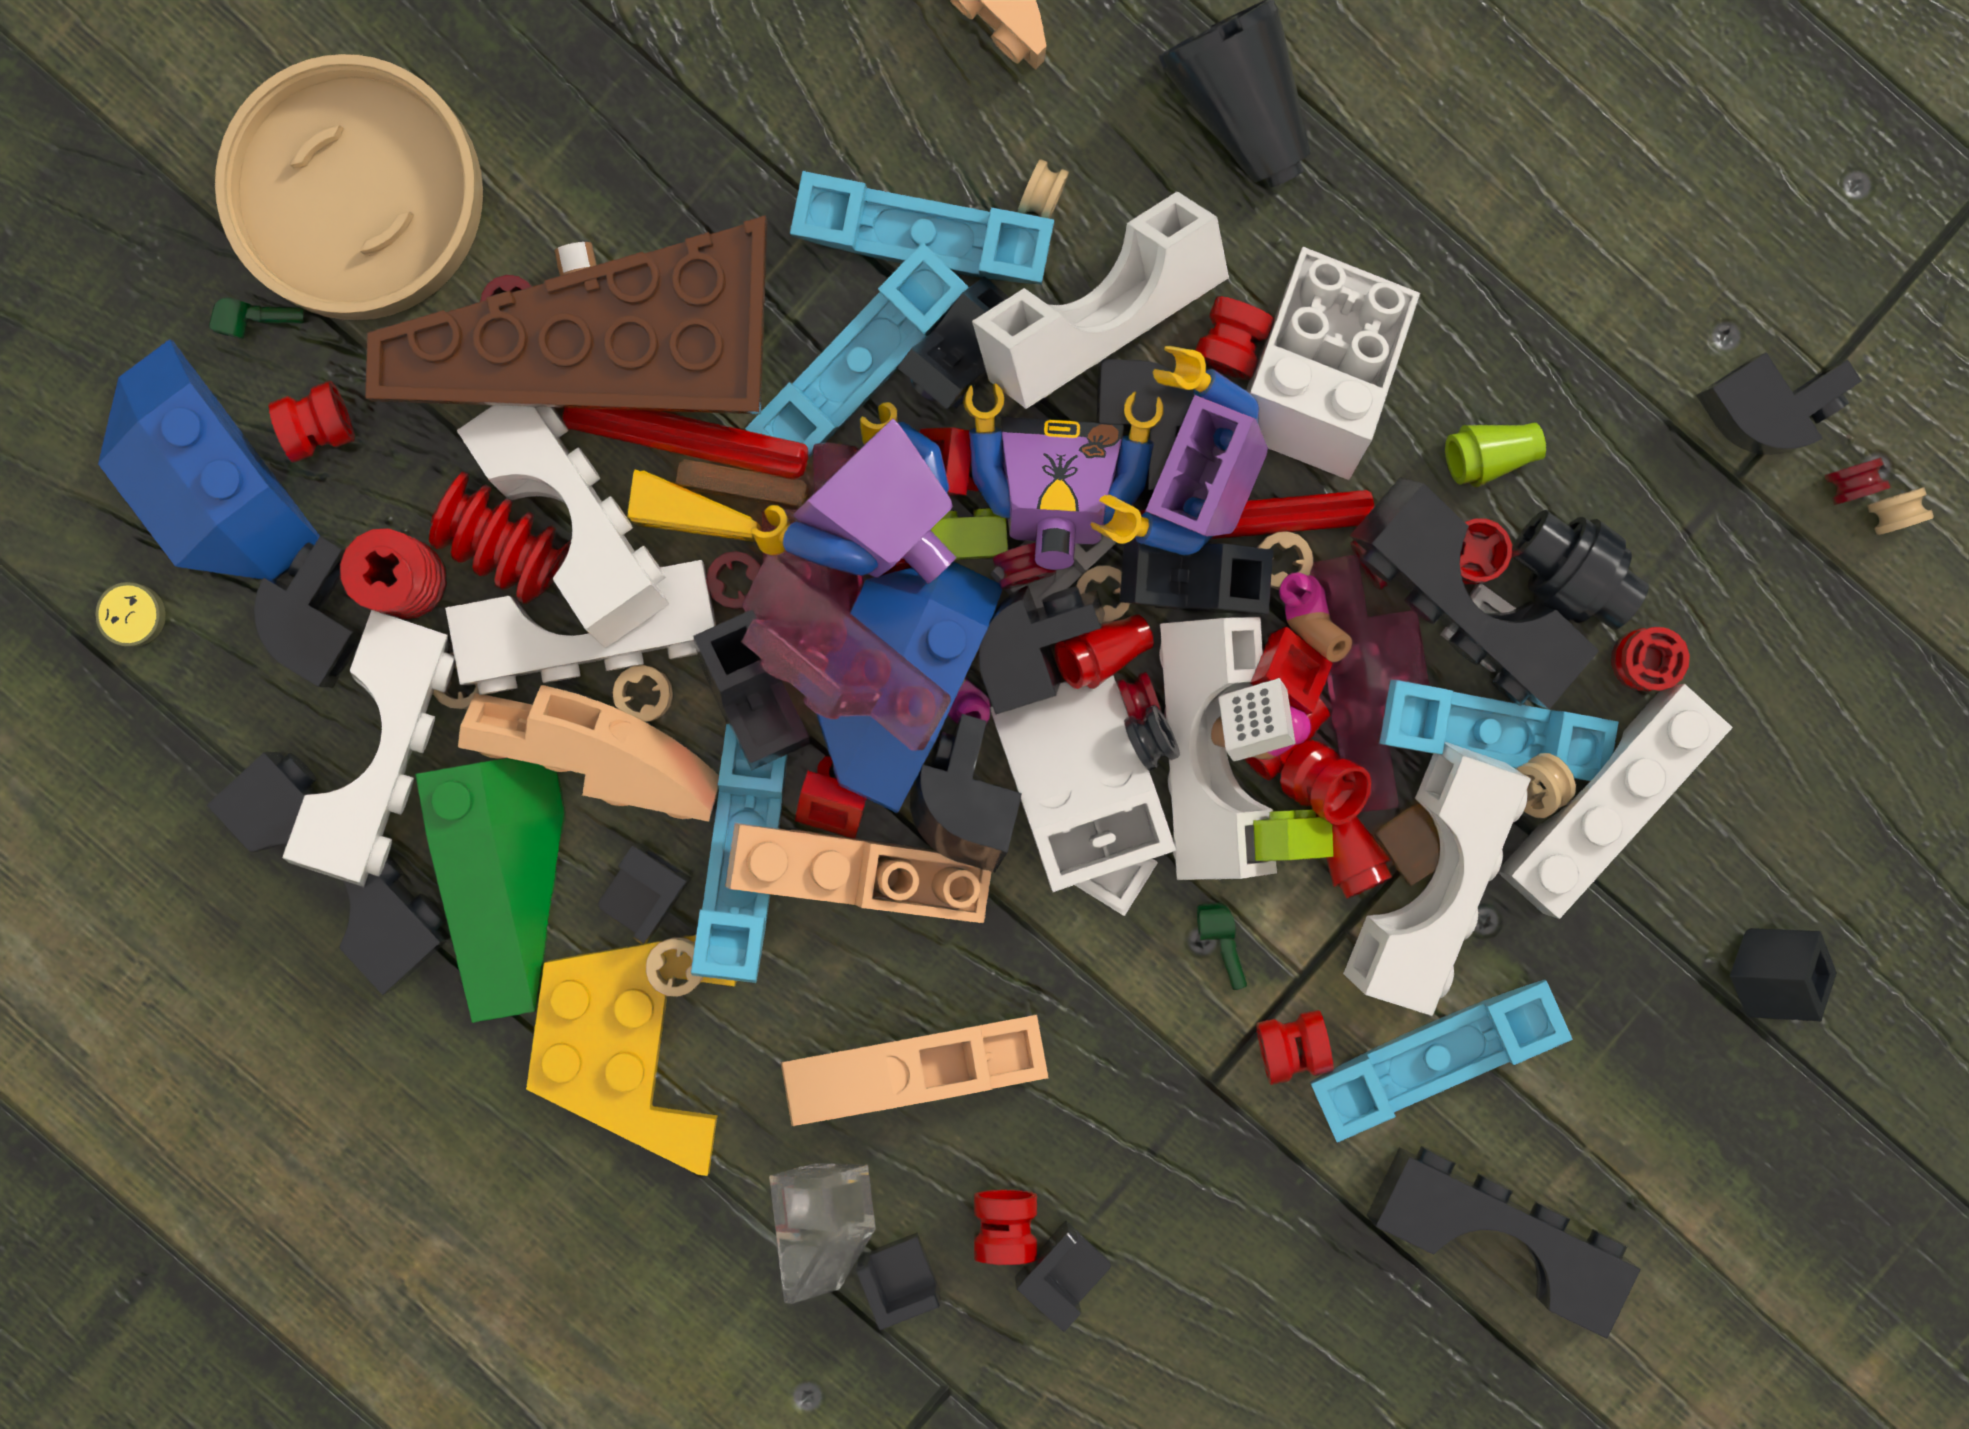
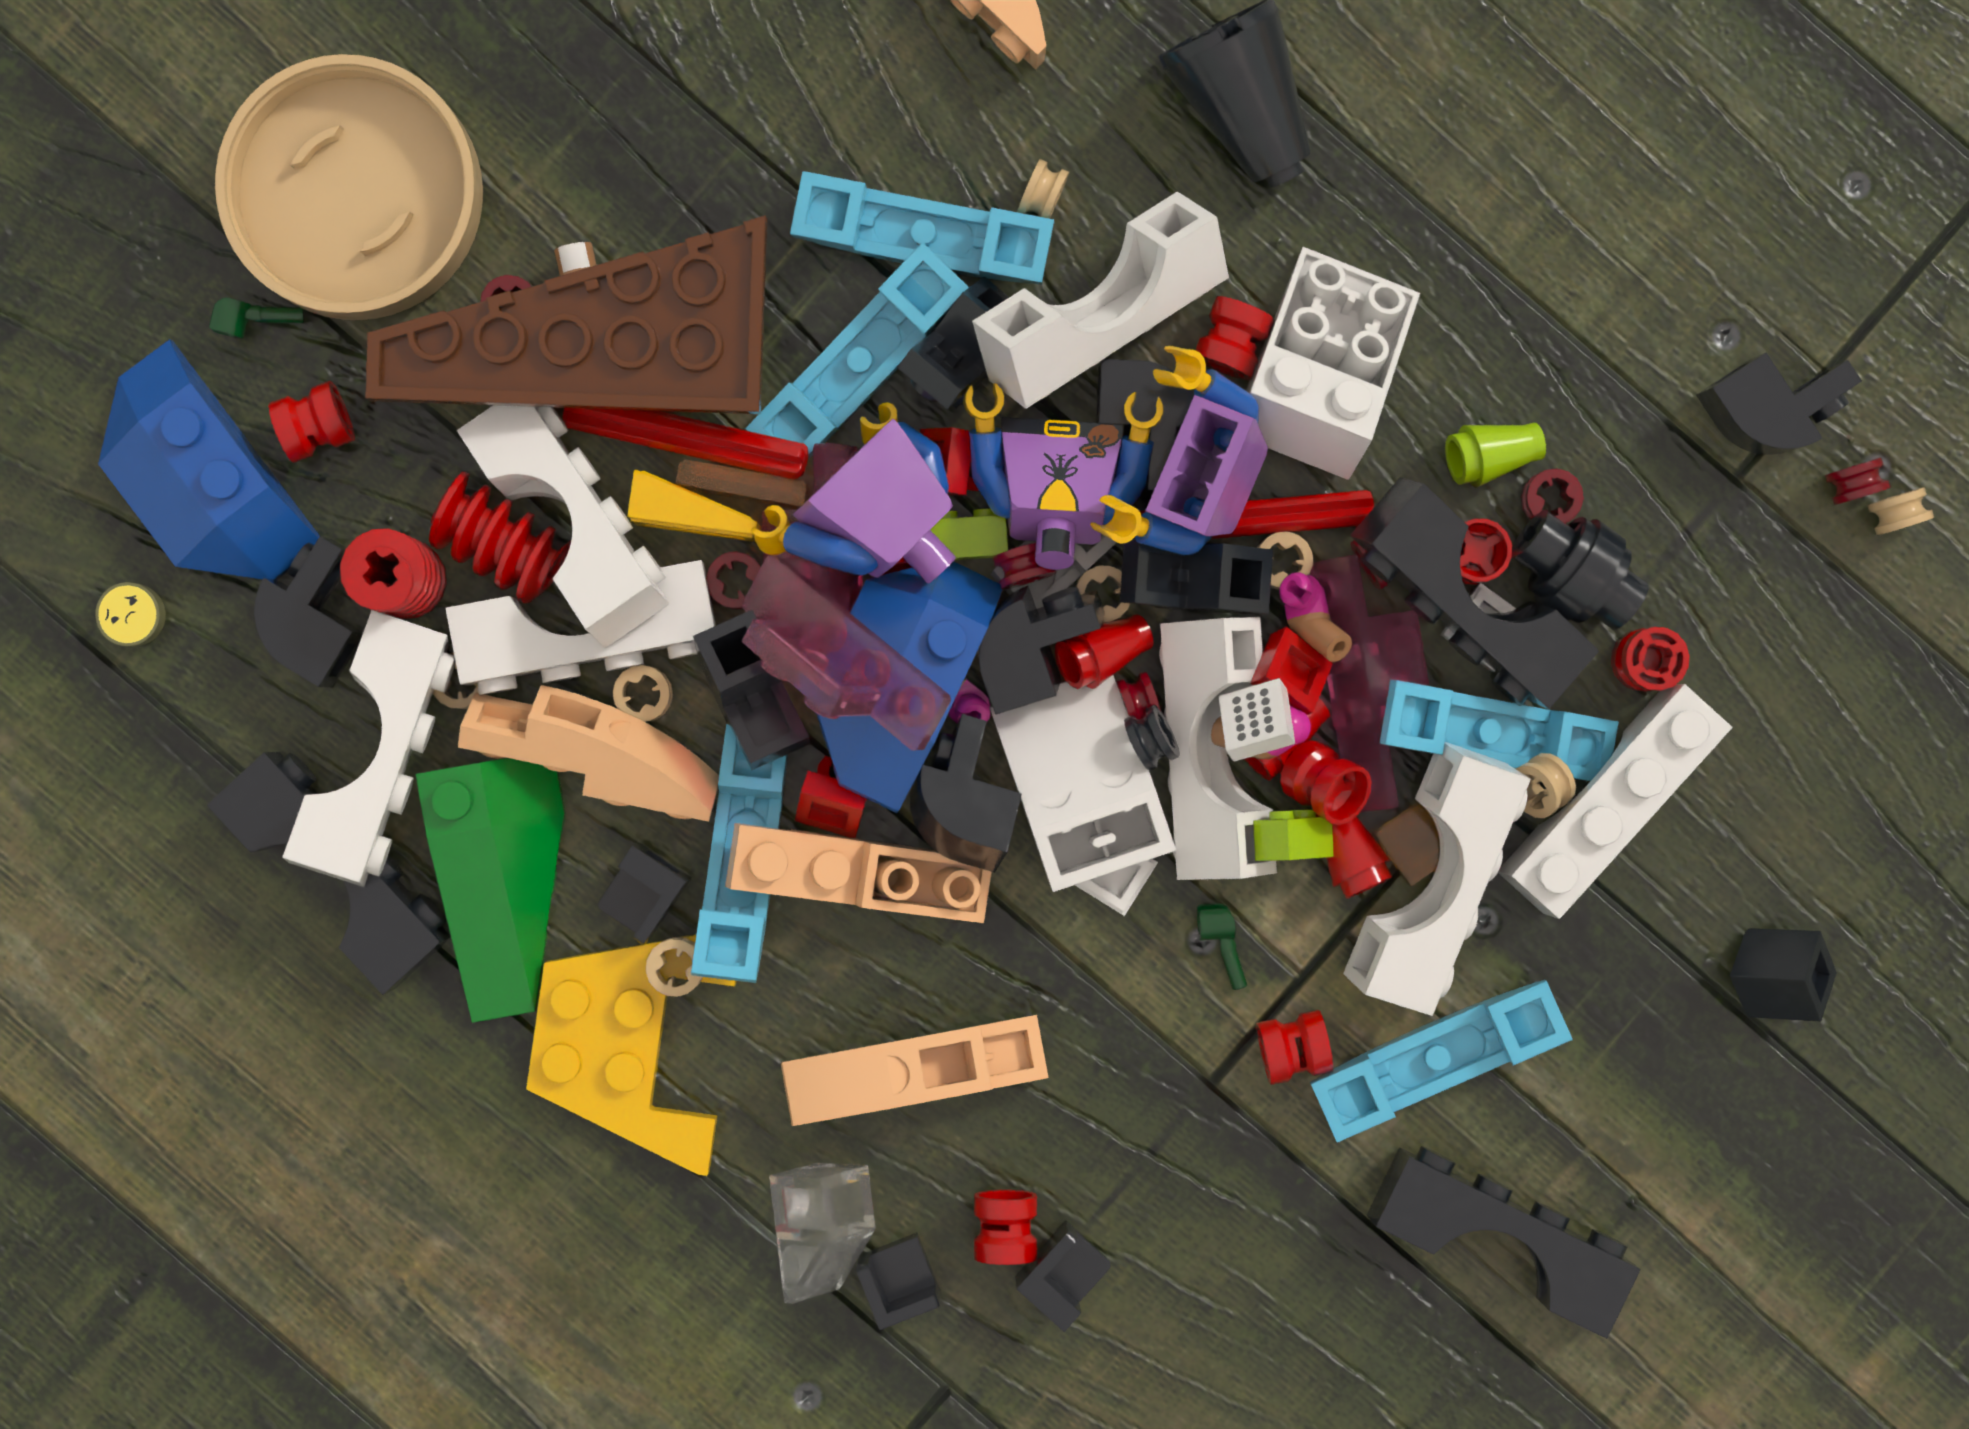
none -> dark red bush [1520,468,1584,524]

